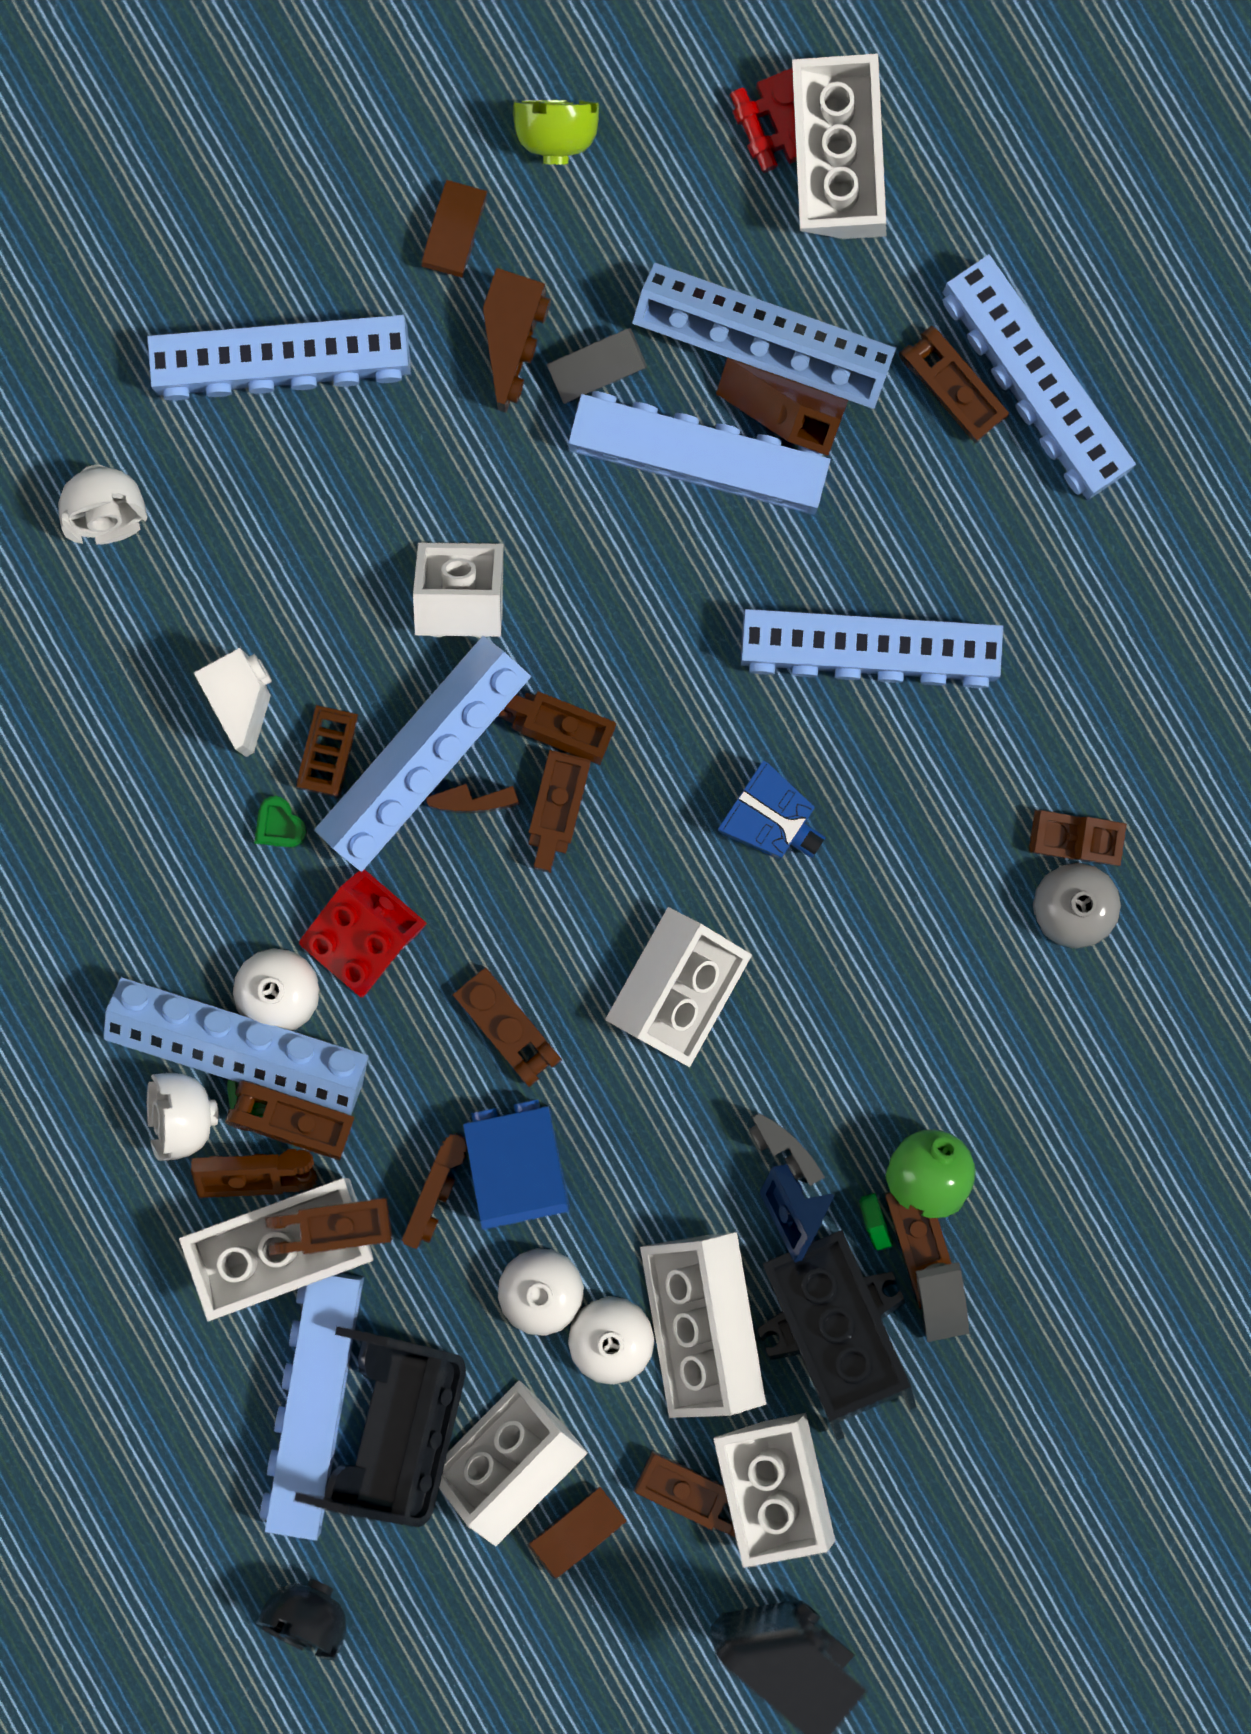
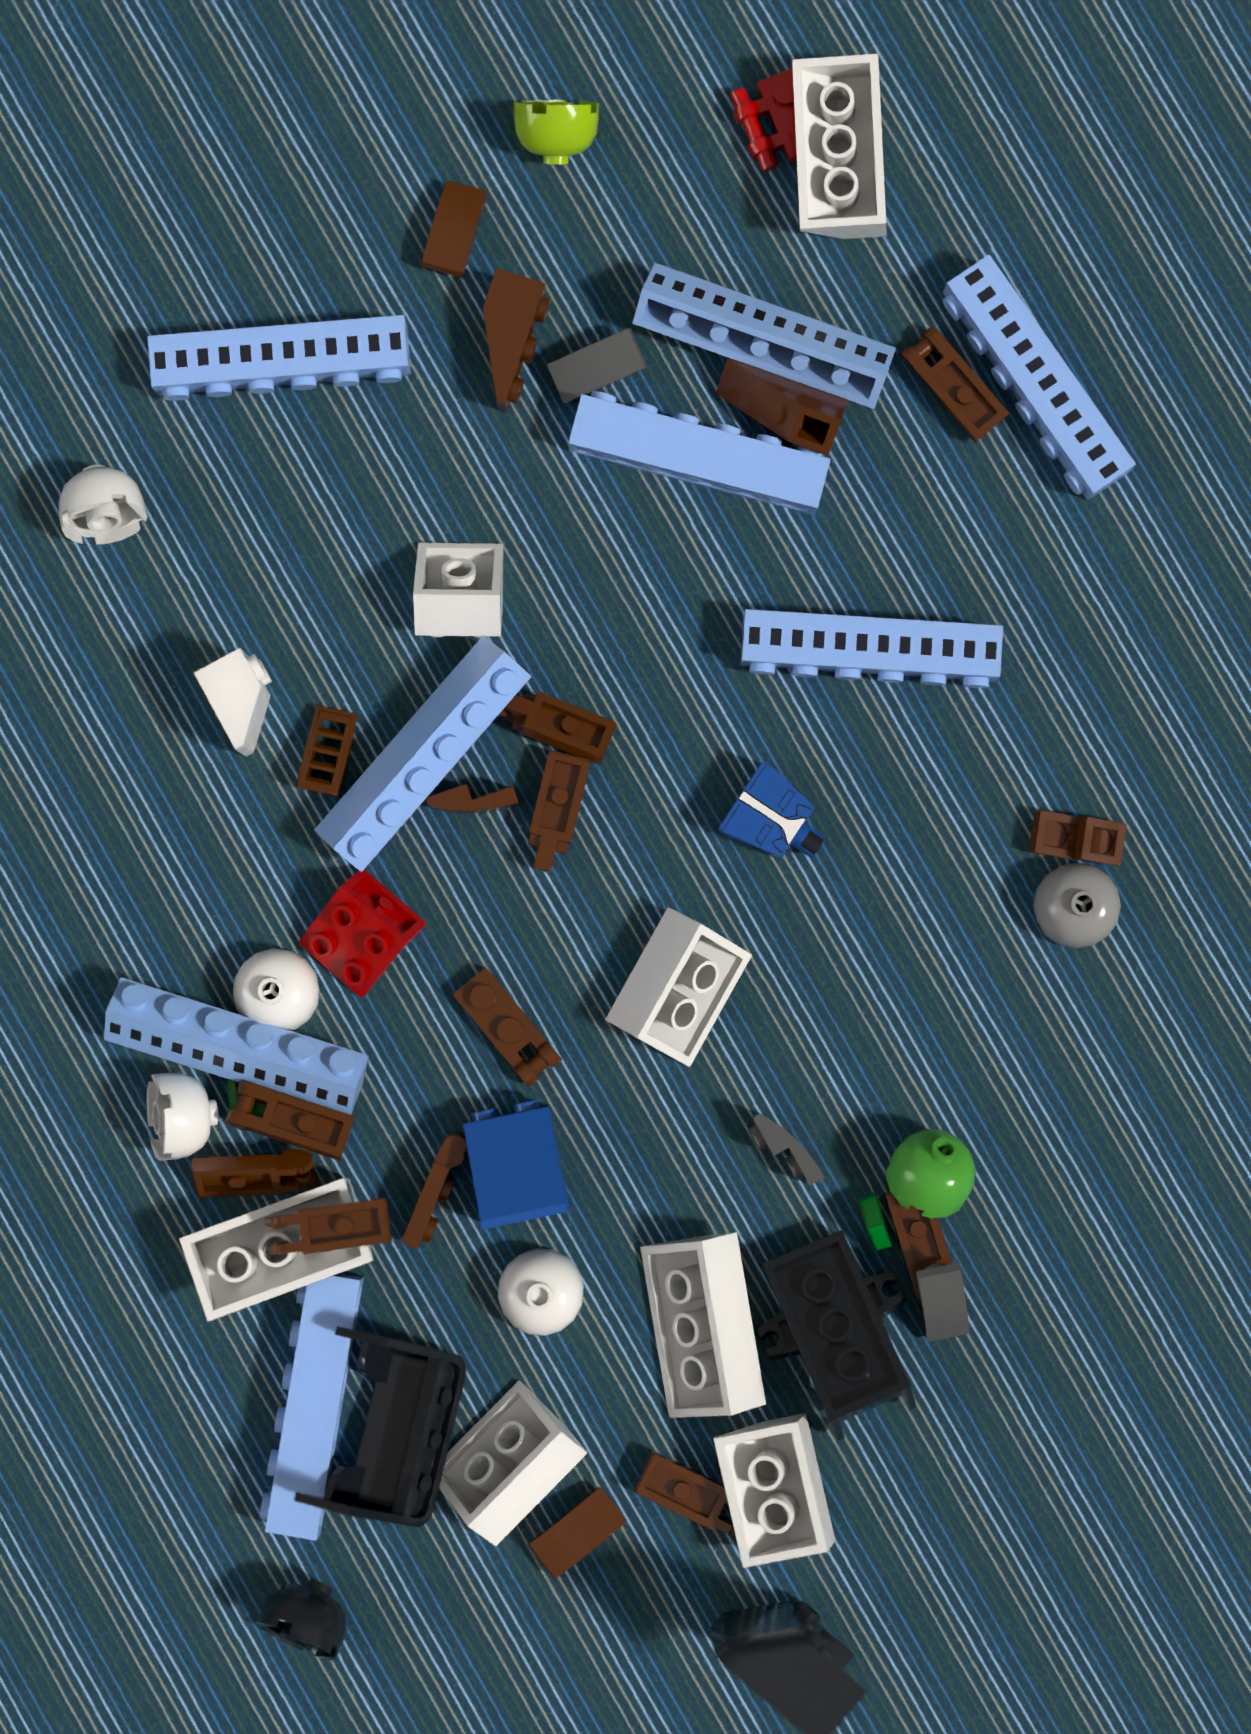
green tile [255,796,307,848] -> none
white cylinder [568,1296,654,1385] -> none
dark blue slope [759,1164,834,1262] -> none

